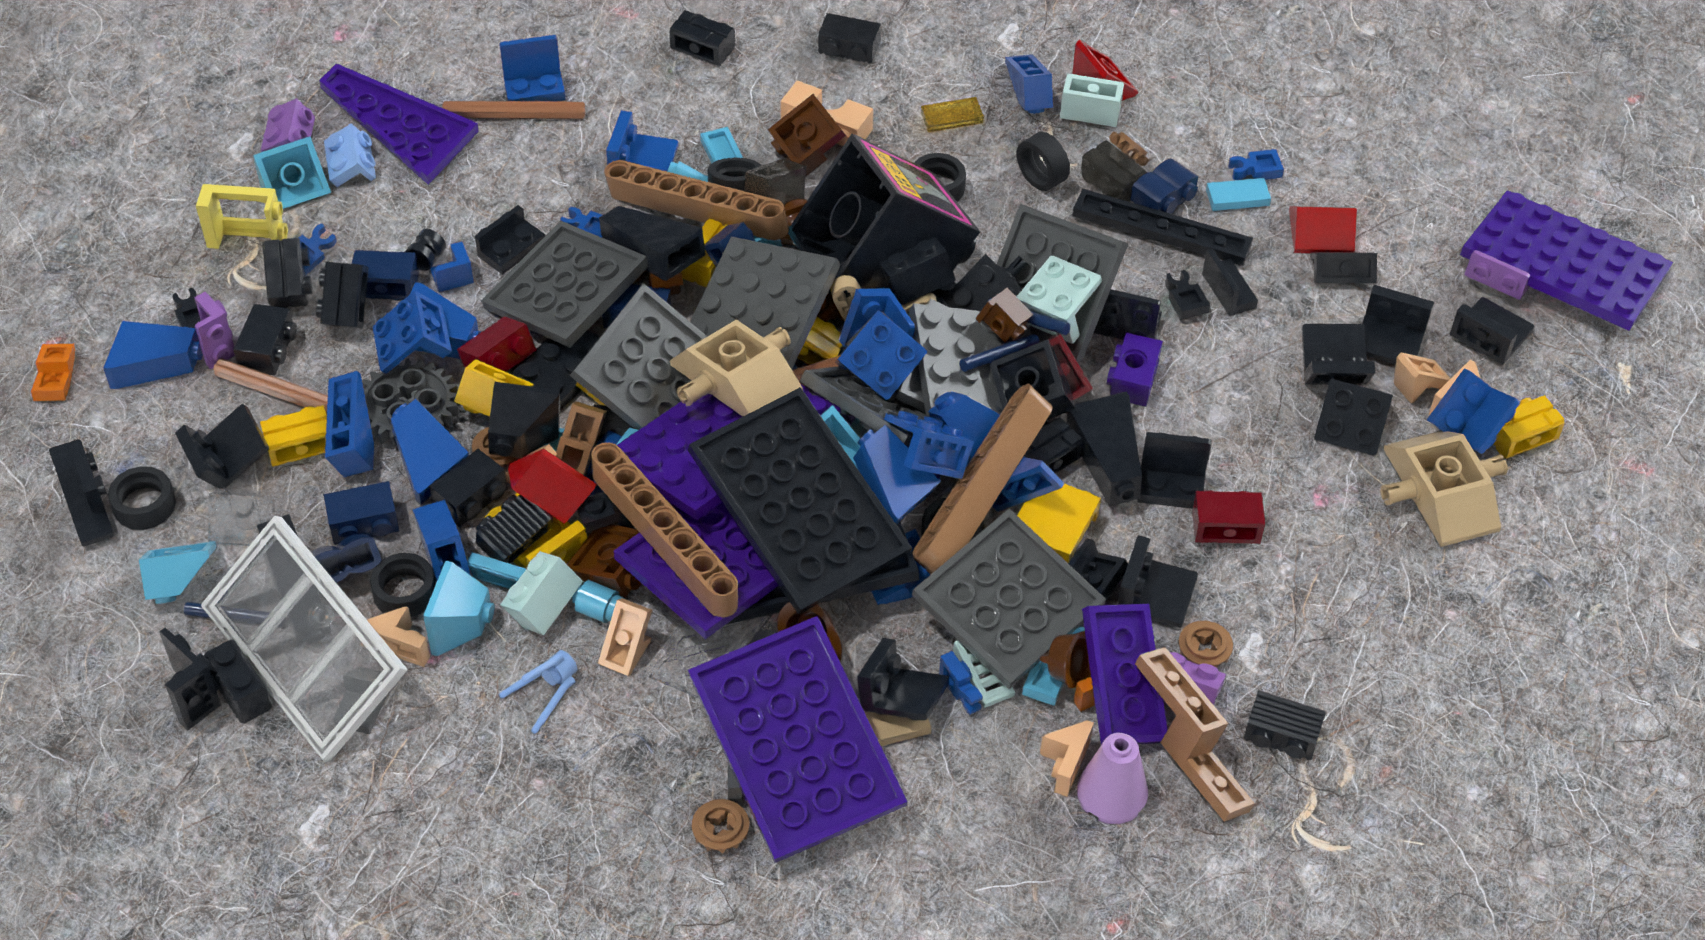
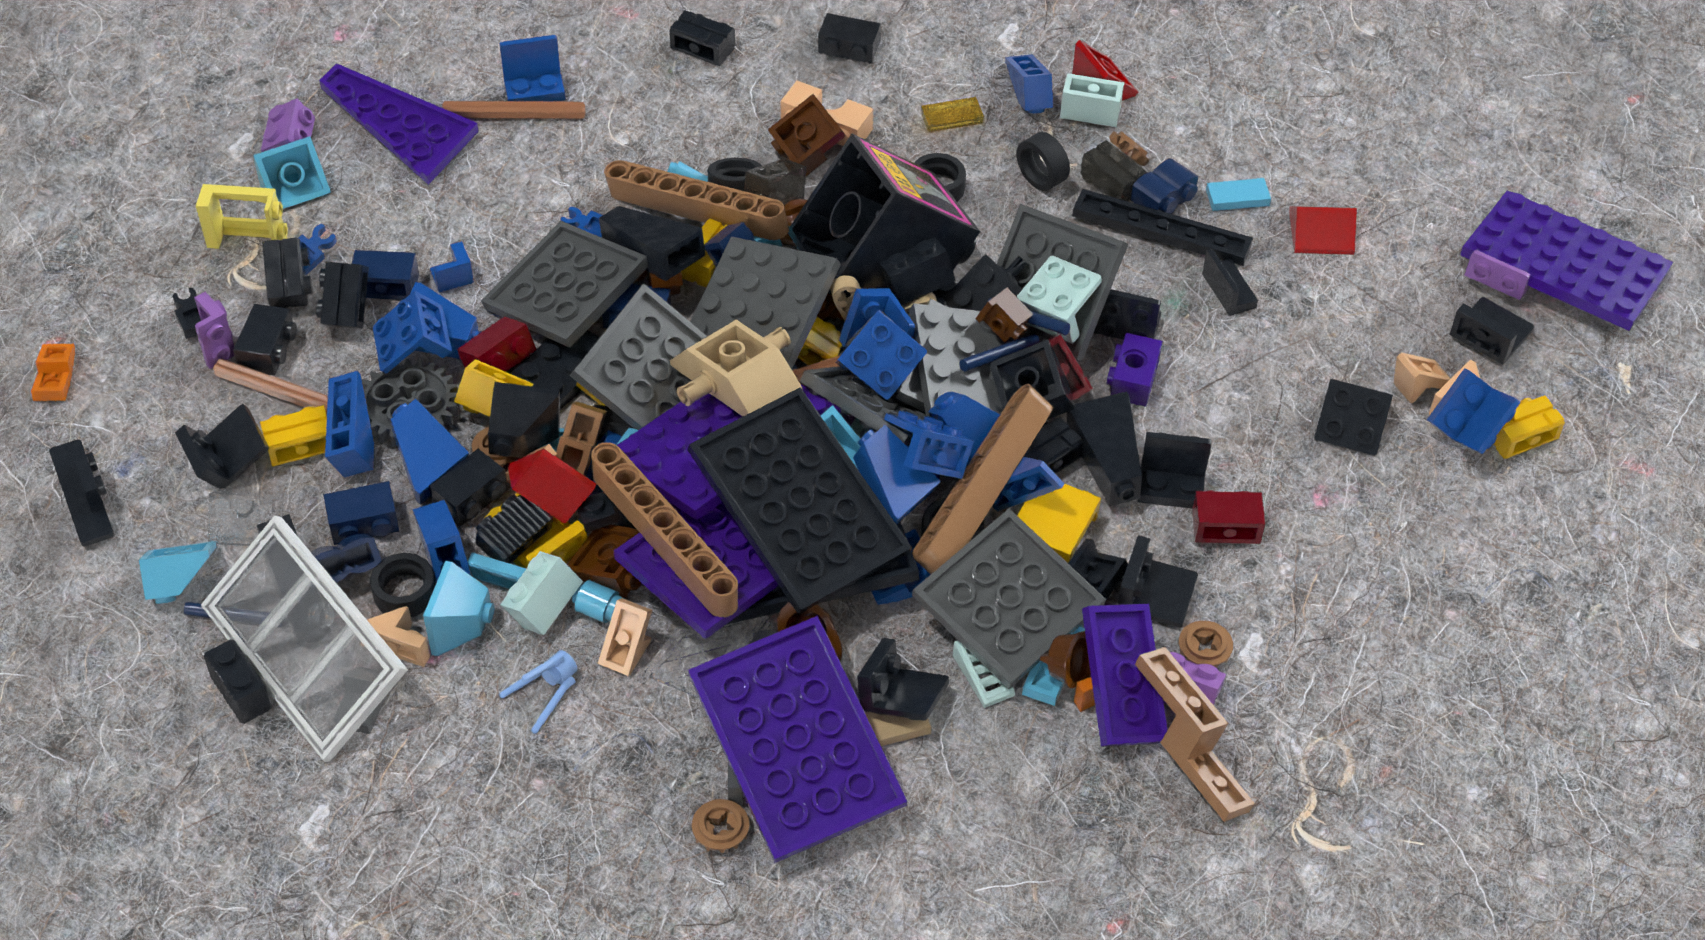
blue slope [103,321,203,389] -> none
black tyre [108,466,176,530] -> none
black bracket [159,627,221,731] -> none
light blue bracket [324,123,376,187] -> none
black wheel [405,229,446,271] -> none
black bracket [475,205,546,275] -> none
blue bracket [606,110,679,171] -> none
medium azure tile [700,127,743,163] -> none
blue plate [939,651,983,715] -> none
light nougat slope [1040,720,1094,797] -> none
lavender cone [1077,733,1148,824] -> none
black plate [1165,270,1210,320] -> none
blue plate [1228,149,1284,180] -> none
black brick [1244,690,1326,760] -> none
black bracket [1301,324,1376,385] -> none
black panel [1310,252,1377,283] -> none
black bracket [1362,285,1434,365] -> none
tan slope [1380,431,1508,547] -> none

